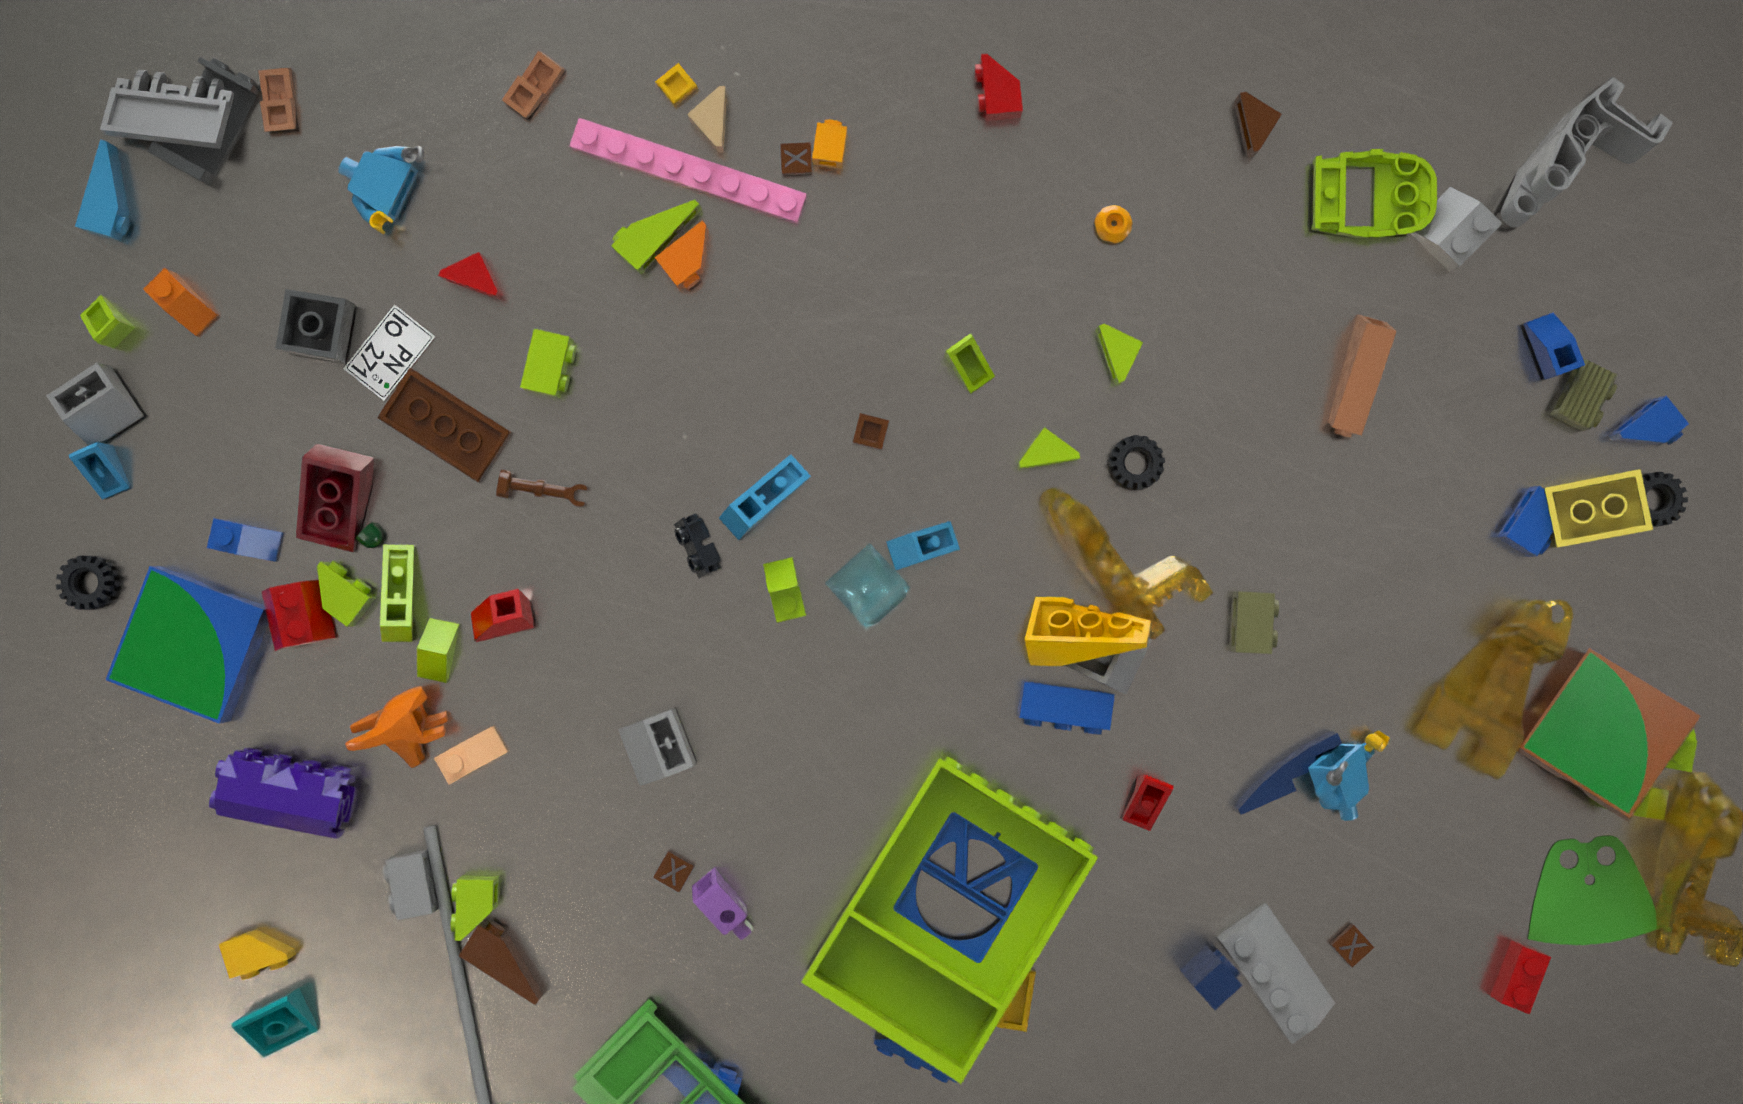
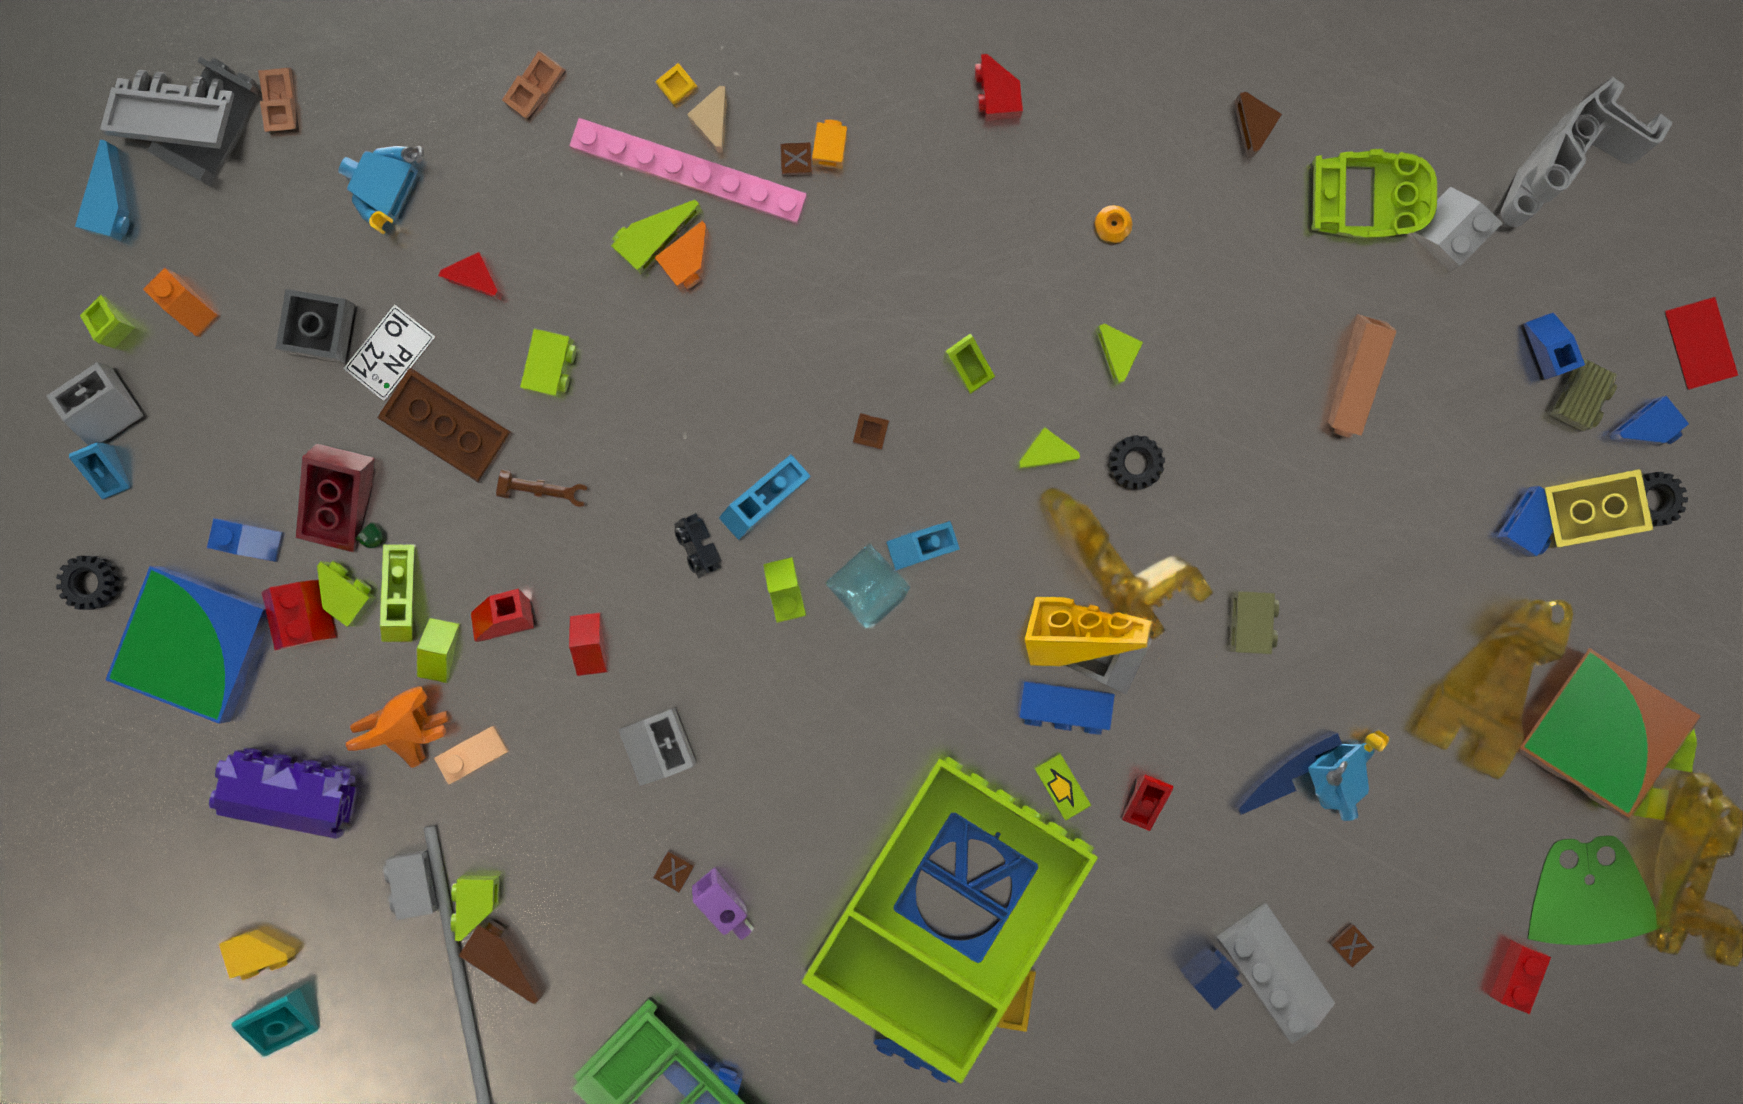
none -> red slope [569,612,608,676]
none -> lime tile [1034,753,1091,821]
none -> red sticker [1665,297,1738,390]

